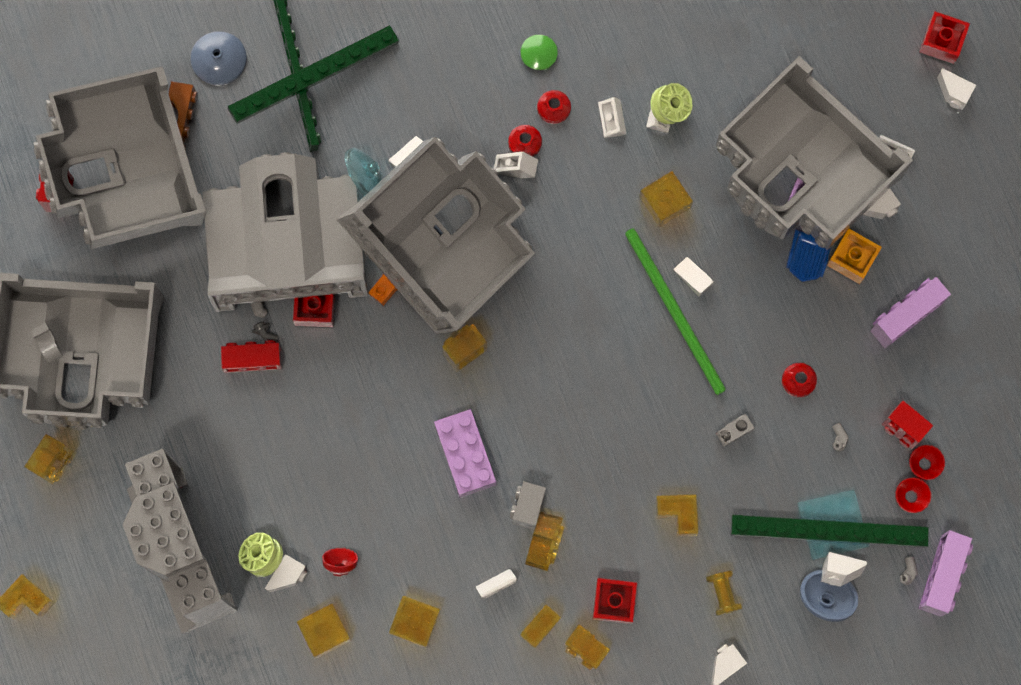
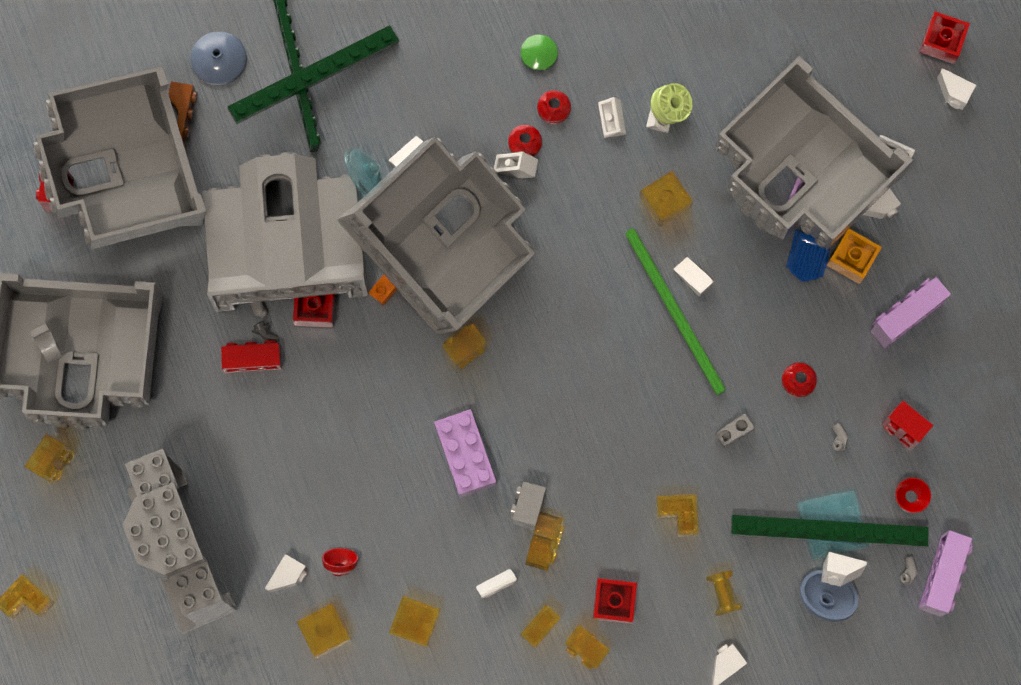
yellowish green wheel [238,533,283,577] -> none
red piece [909,445,945,480] -> none

